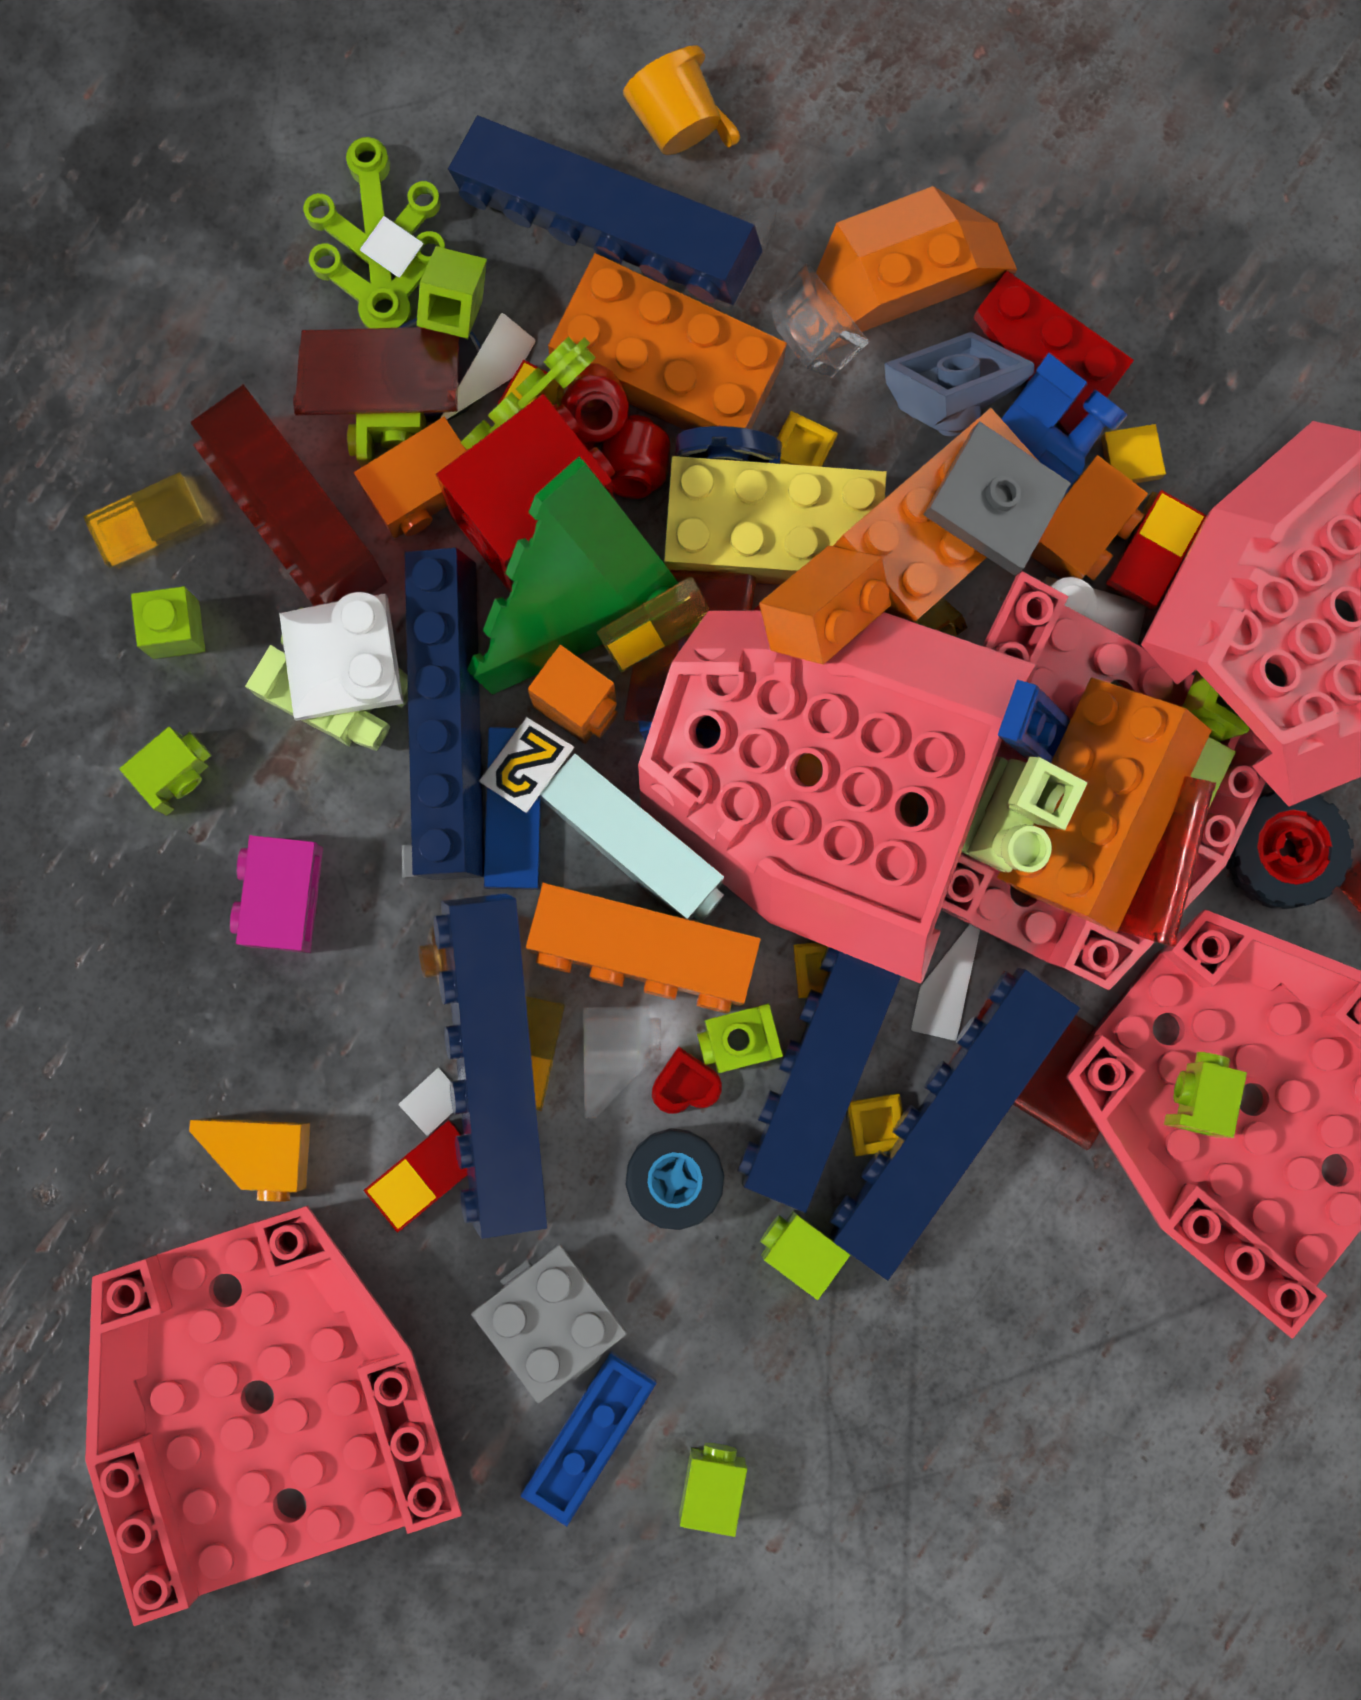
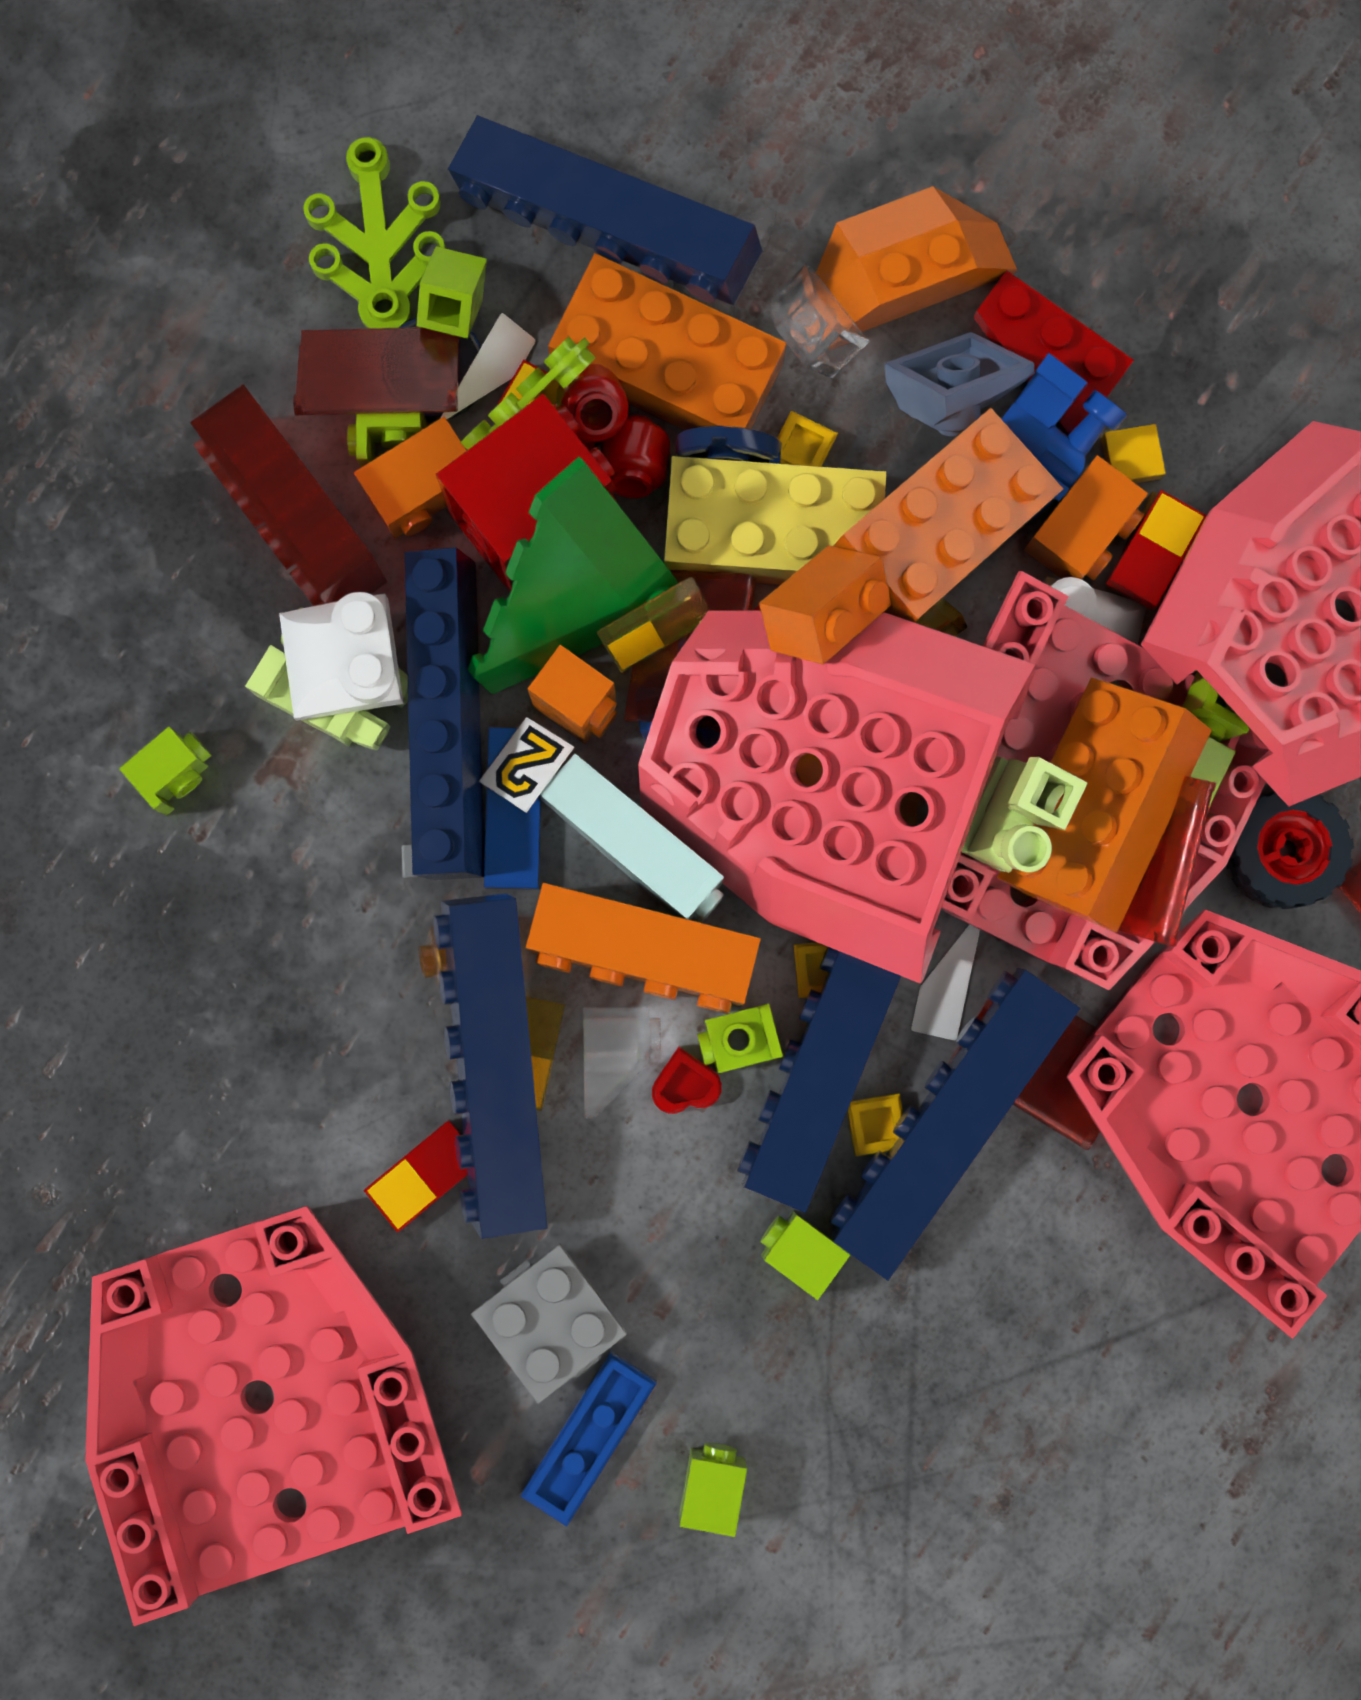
clear yellow tile [83,472,205,568] -> none
lime brick [131,586,206,659] -> none
light orange slope [189,1118,310,1202] -> none
dark pink brick [230,835,323,953] -> none
white sticker [360,216,424,278] -> none
white sticker [398,1068,453,1136] -> none
light orange hat [623,45,740,155] -> none
black wheel [625,1128,724,1230] -> none
dark grey plate [923,422,1071,576] -> none
blue tile [998,680,1070,763] -> none
lime brick [1164,1052,1247,1138] -> none

